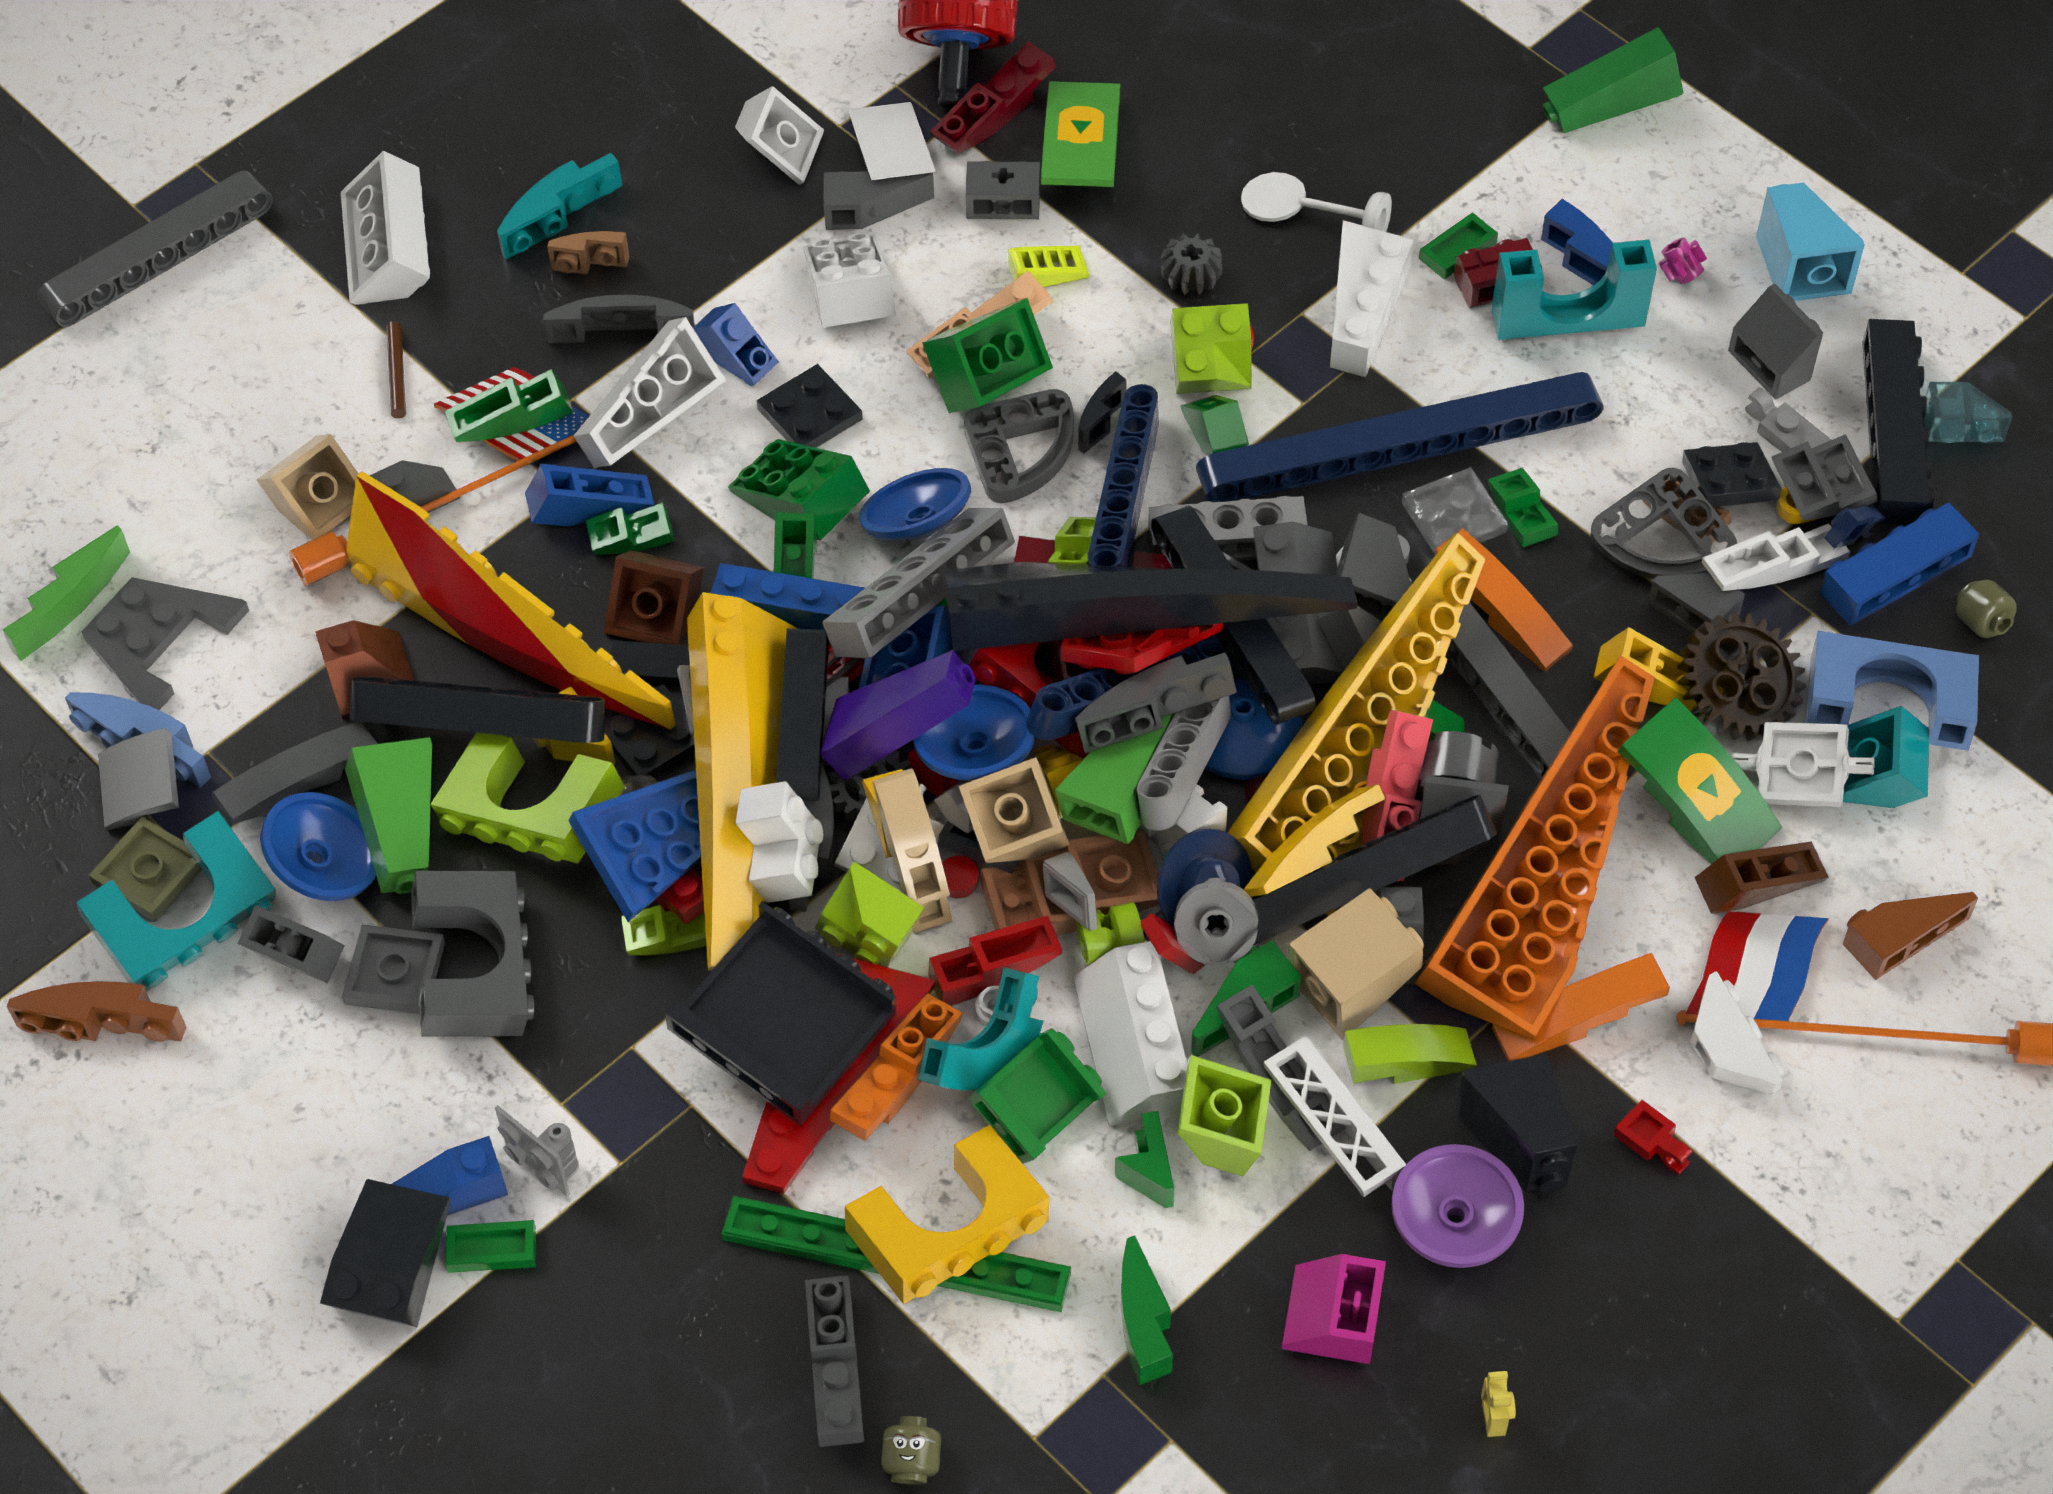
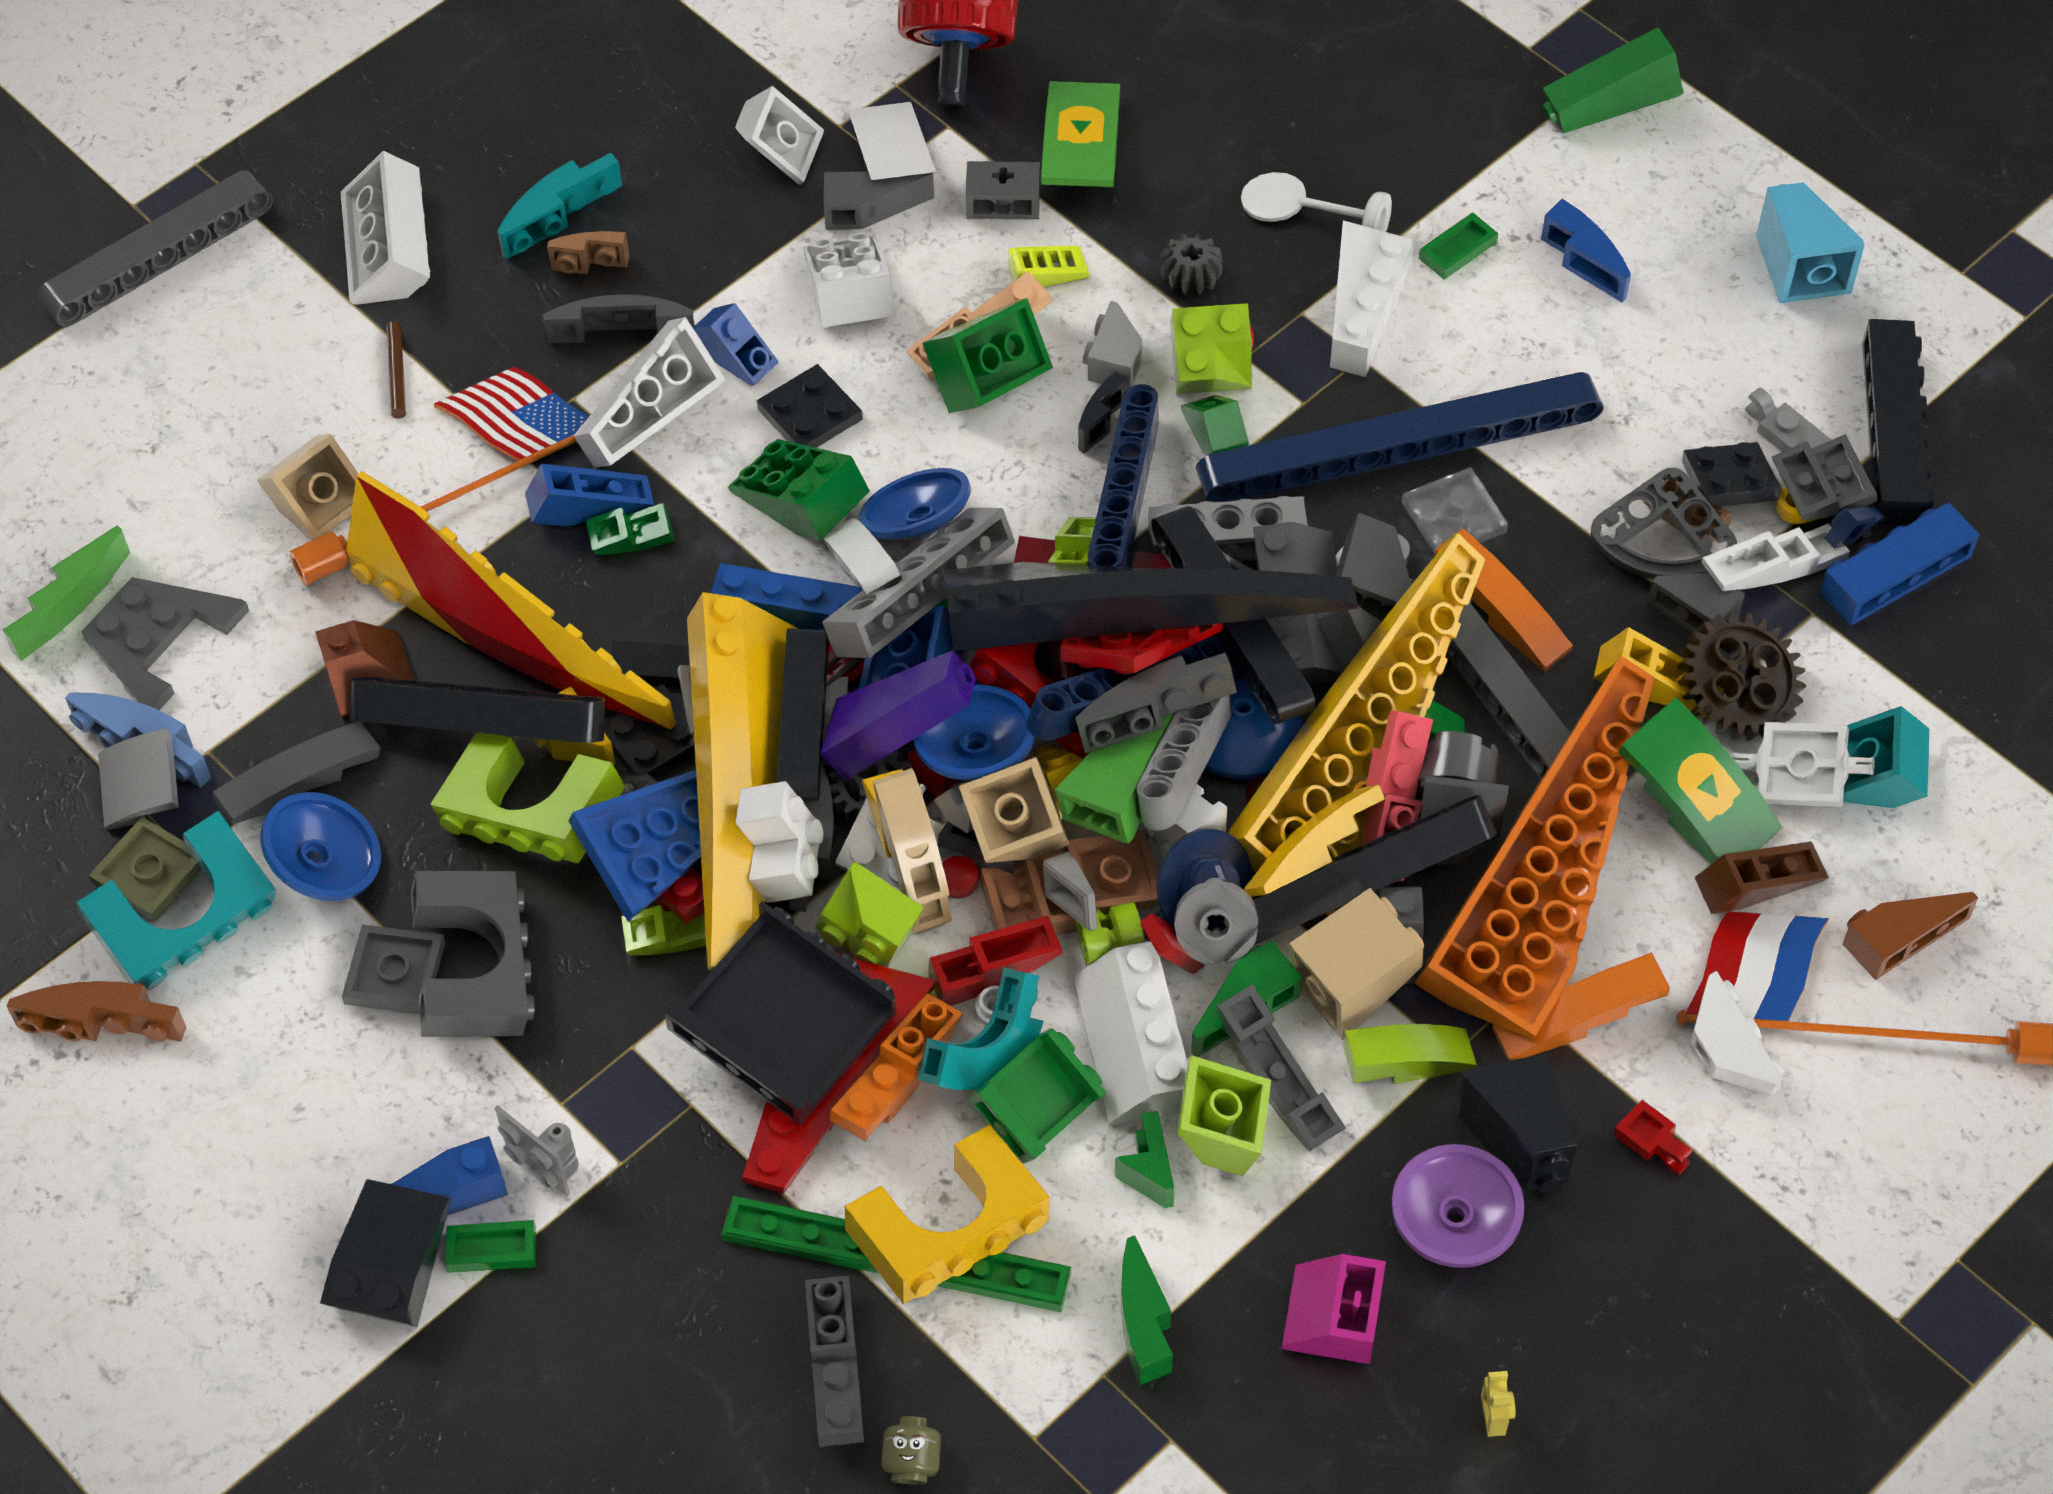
dark grey brick [237,905,345,983] -> none
bright green slope [345,737,432,894] -> none
dark grey slope [369,460,460,513] -> none
green slope [445,369,574,442] -> none
copper slope [604,550,704,645] -> none
green slope [773,512,818,579] -> none
dark red slope [930,41,1056,153] -> none
dark grey beam [964,389,1074,503] -> none
white fence [1264,1036,1406,1197] -> none
dark red brick [1454,238,1542,308] -> none
green slope [1488,468,1558,547] -> none
teal arch [1491,239,1657,340] -> none
dark pink gear [1658,237,1707,284] -> none
dark grey slope [1728,283,1824,400] -> none
medium blue arch [1806,631,1979,751] -> none
clear light blue slope [1924,382,2012,443] -> none
olive head [1956,579,2017,638] -> none
none -> white slope [822,517,901,595]
none -> light grey slope [1083,301,1142,390]

